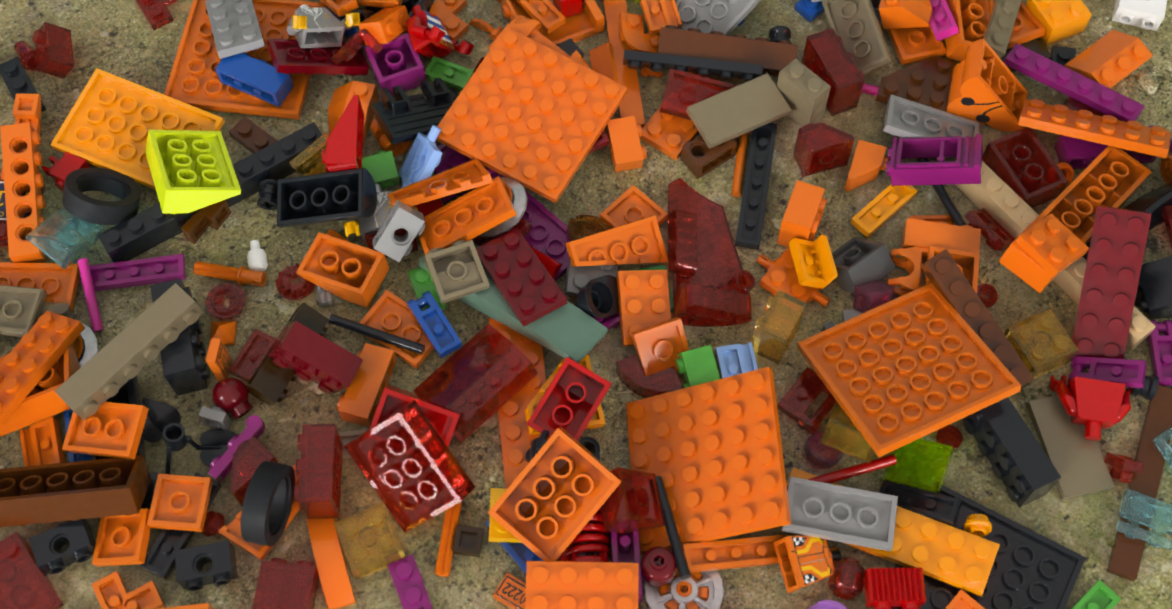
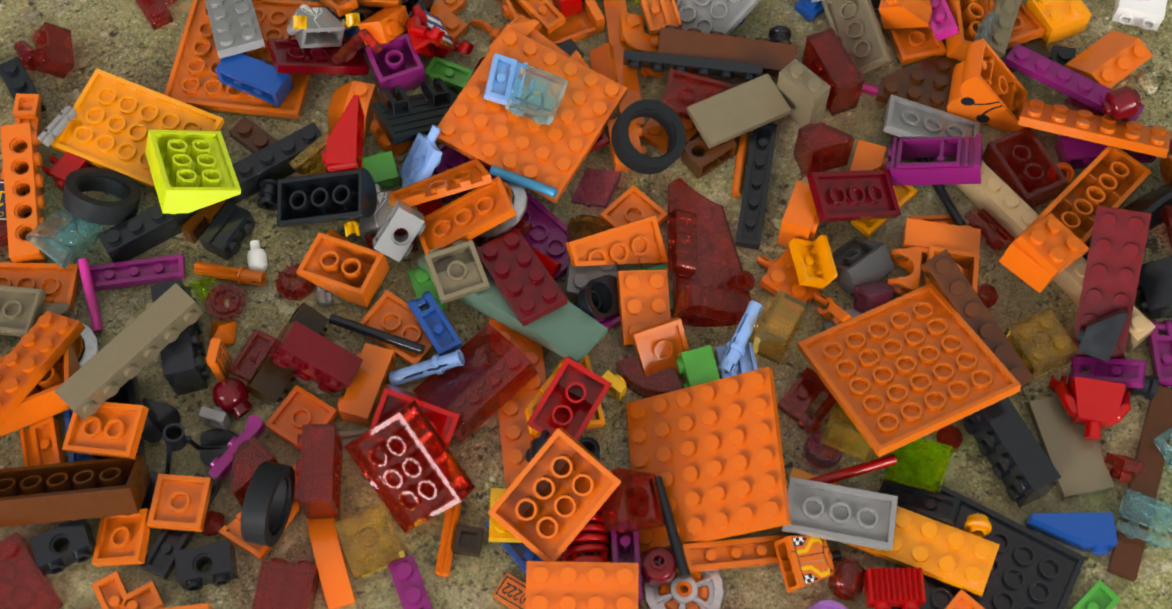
none -> light grey axle [37,105,77,147]
none -> clear neon green plant [185,277,216,298]
none -> black brick [199,201,255,260]
none -> orange plate [265,385,339,454]
none -> light blue pin [389,349,465,387]
none -> light blue plate [483,53,528,108]
none -> dark azure bar [490,165,558,198]
none -> clear light blue slope [505,63,569,125]
none -> clear pink piece [571,168,622,208]
none -> yellow plate [601,370,627,403]
none -> black tyre [611,99,686,174]
none -> light blue pin [717,301,764,375]
none -> dark red plate [807,170,901,222]
none -> orange plate [817,297,852,325]
none -> clear light blue tile [973,11,999,45]
none -> blue slope [1024,512,1118,555]
none -> black slope [1075,308,1128,362]
none -> dark red head [1101,86,1142,121]

